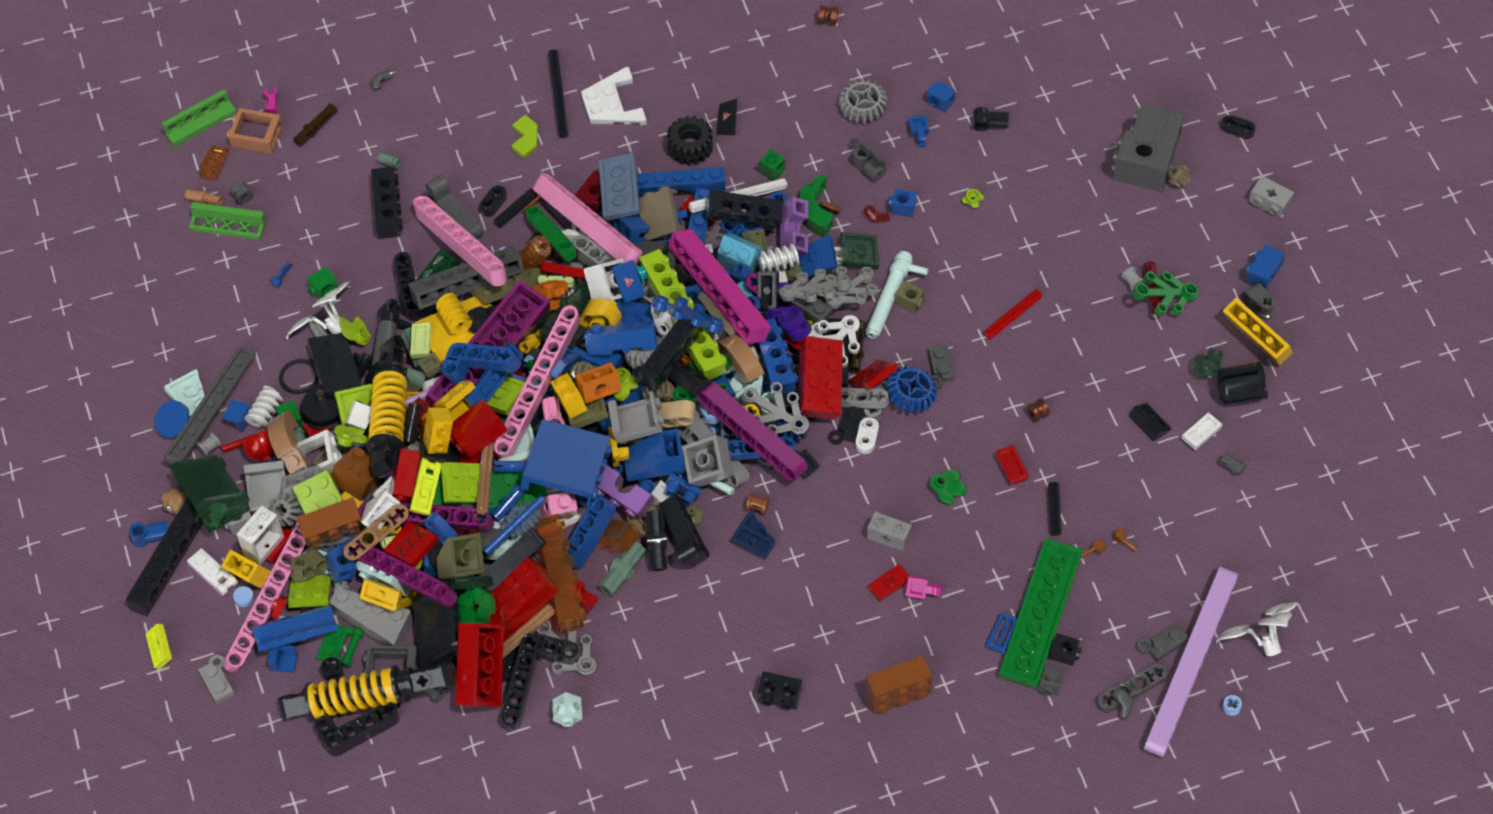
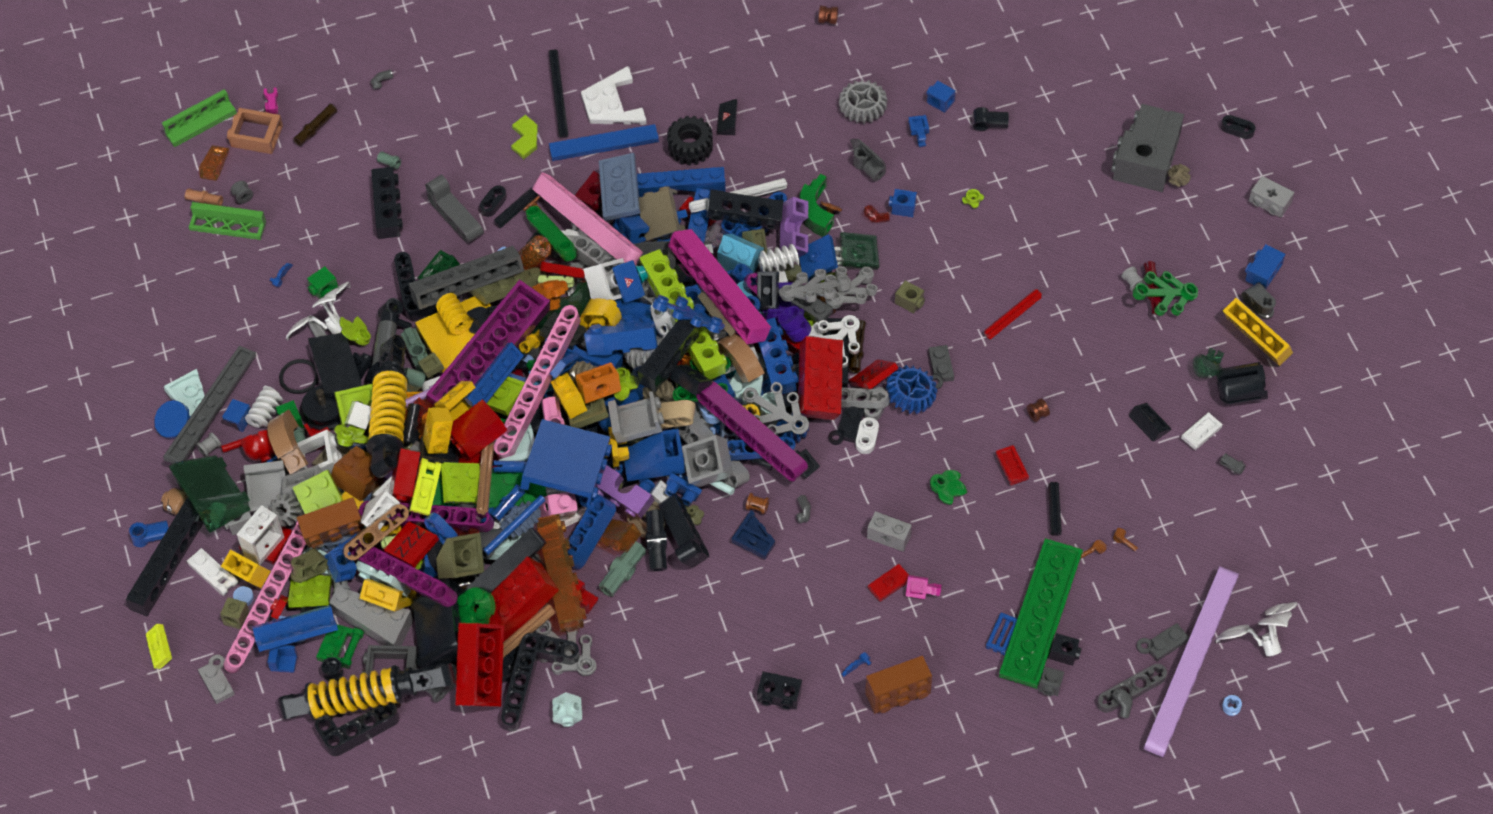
yellowish green tile [410,322,432,359] -> none
bright pink beam [413,196,507,286] -> none
blue beam [442,342,521,384] -> none
clear green axle [450,575,491,591] -> none
green brick [759,149,785,181] -> none
light aqua cylinder [866,251,929,339] -> none
none -> olive brick [220,597,250,629]
none -> blue tile [549,124,659,161]
none -> dark grey arm [796,495,811,523]
none -> blue piece [841,652,872,677]

